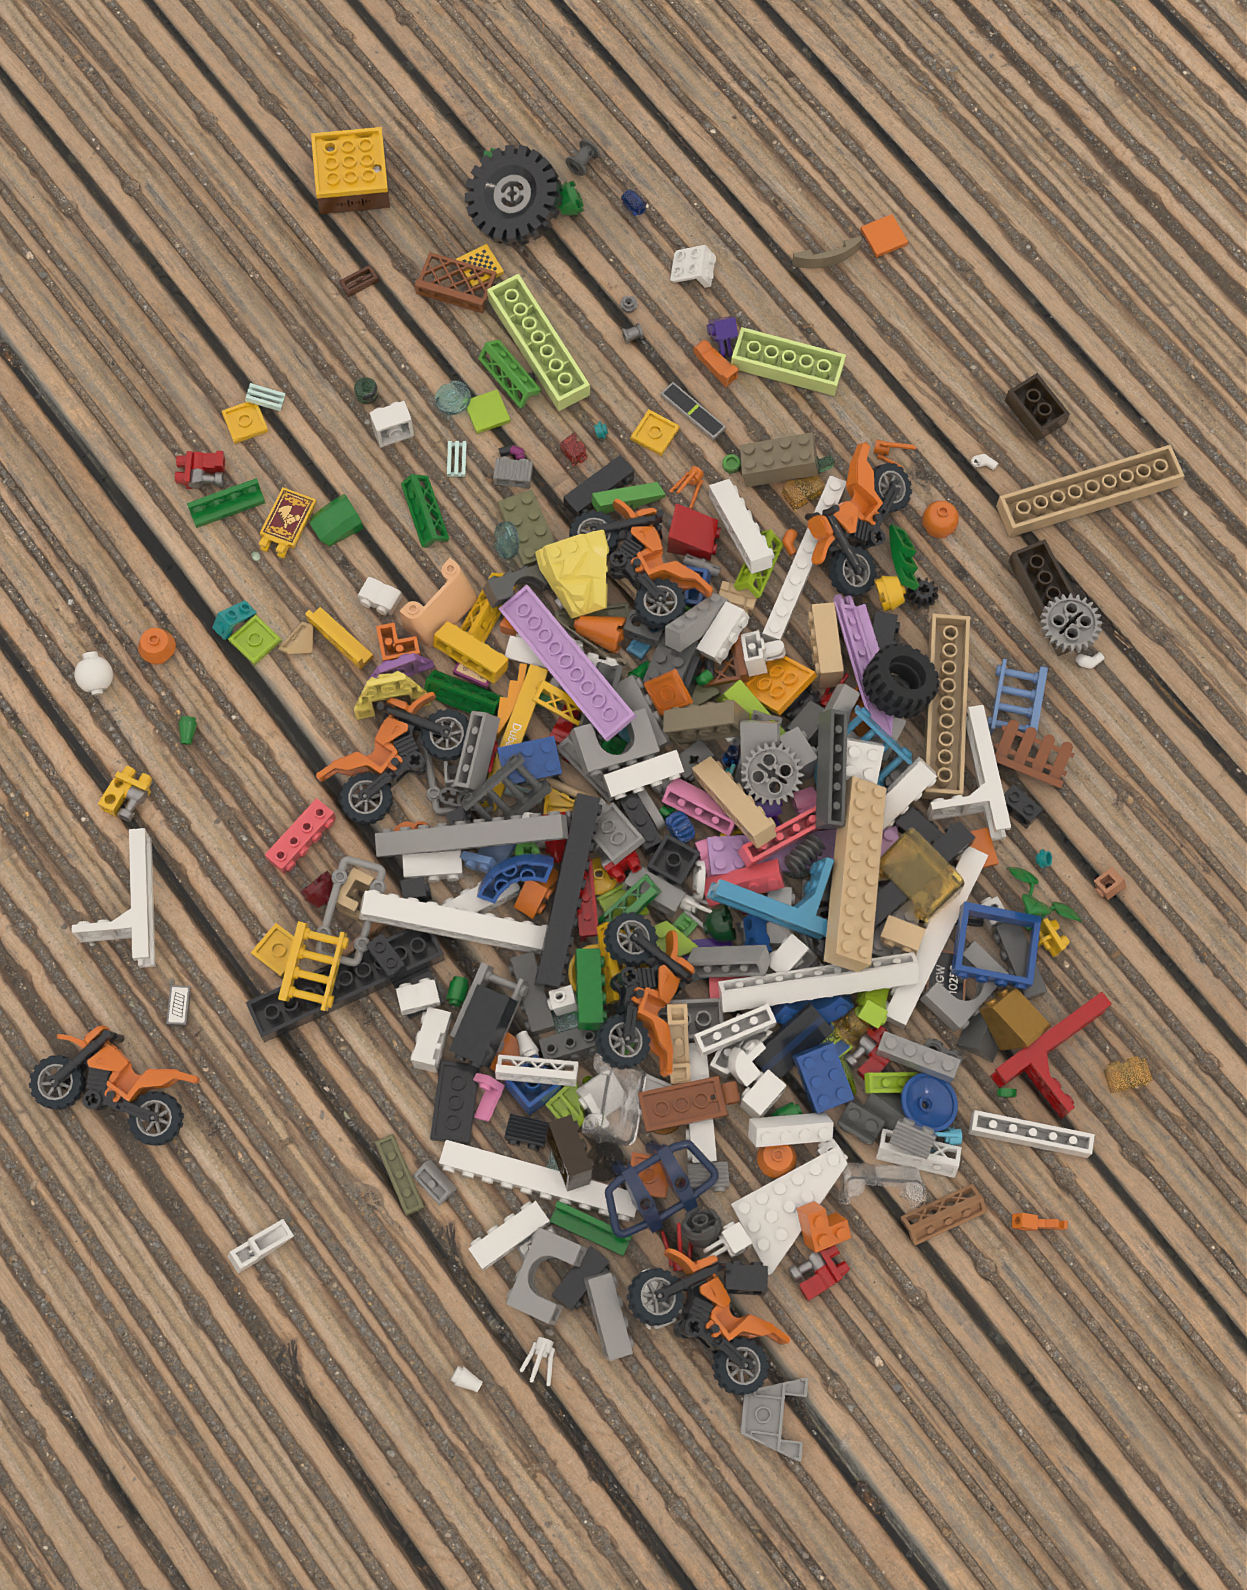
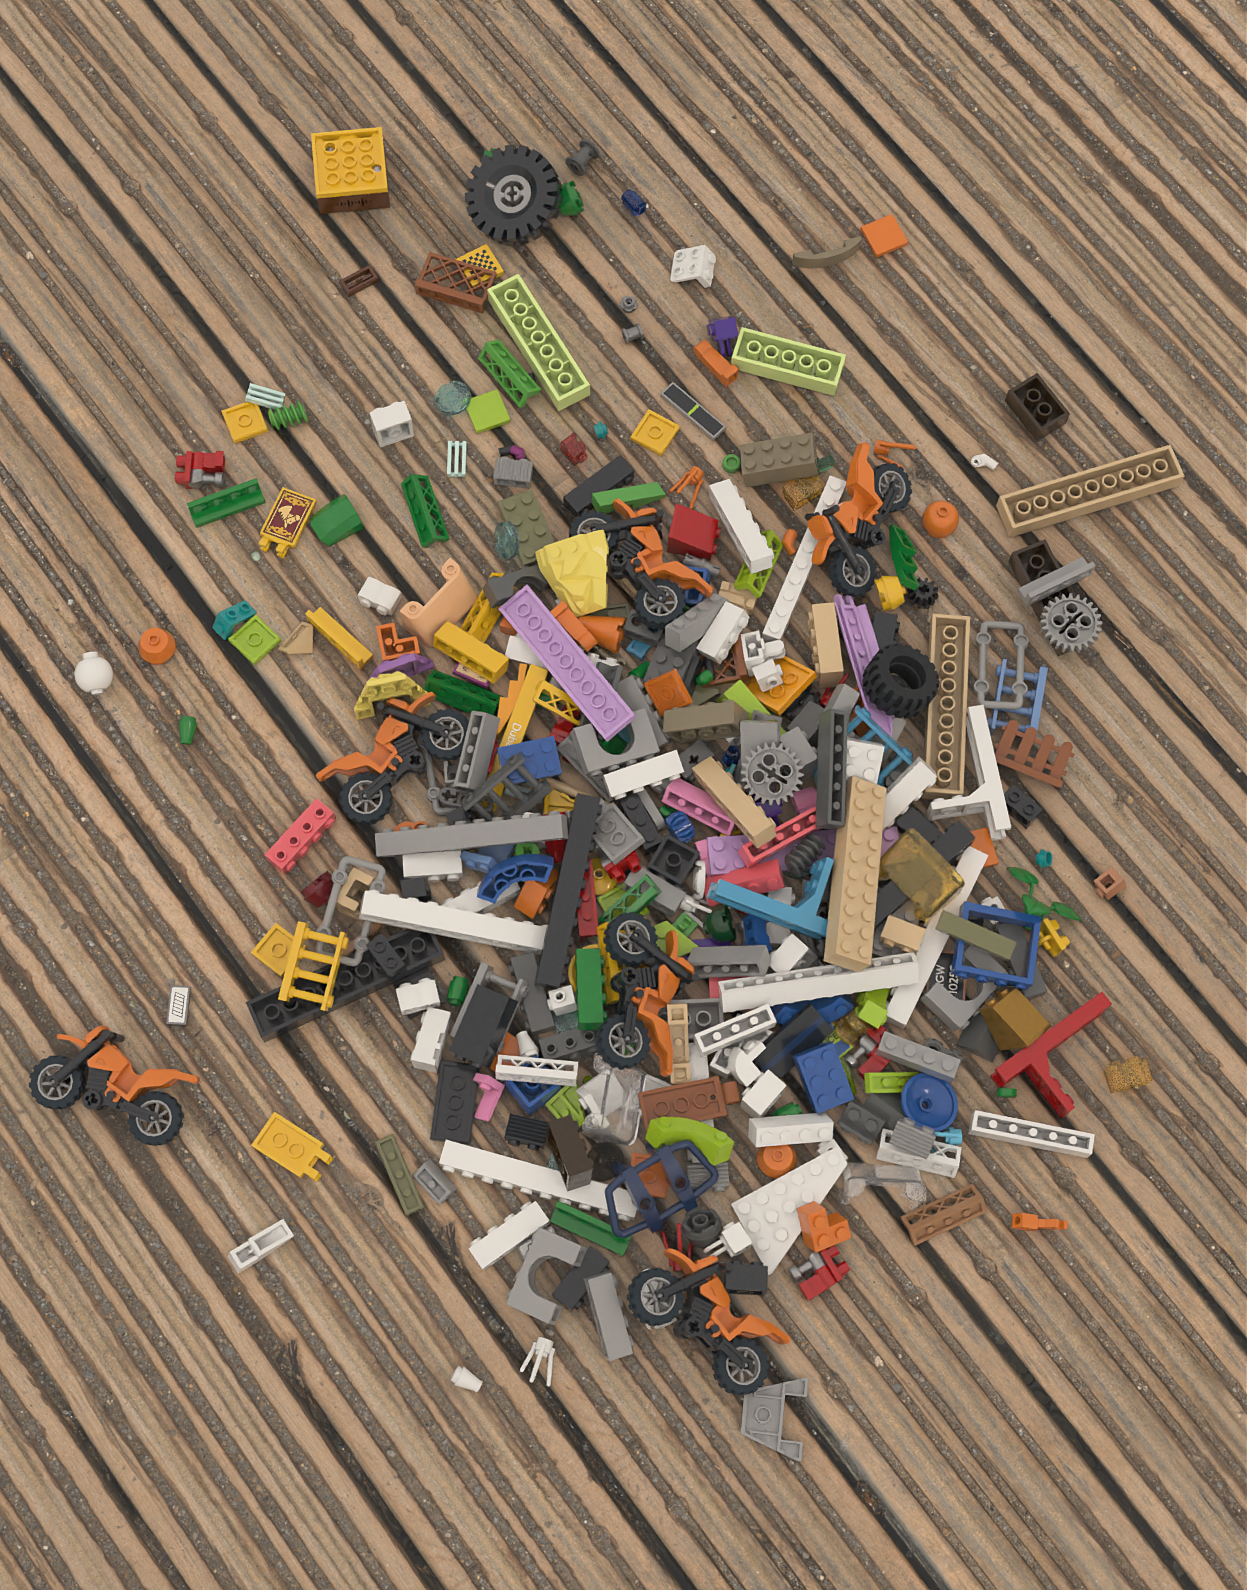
white piece [72,828,156,968] -> none
yellow hips [98,766,152,822] -> none
clear green head [354,377,379,404] -> none
white arm [1075,652,1105,669] -> none
none -> yellow tile [251,1112,333,1182]
none -> bright green piece [268,401,308,430]
none -> orange leg [550,601,597,652]
none -> lime brick [645,1116,734,1166]
none -> white brick [752,659,784,692]
none -> olive tile [935,910,1017,961]
none -> light grey bar [973,621,1029,710]
none -> light grey fence [1017,557,1096,606]

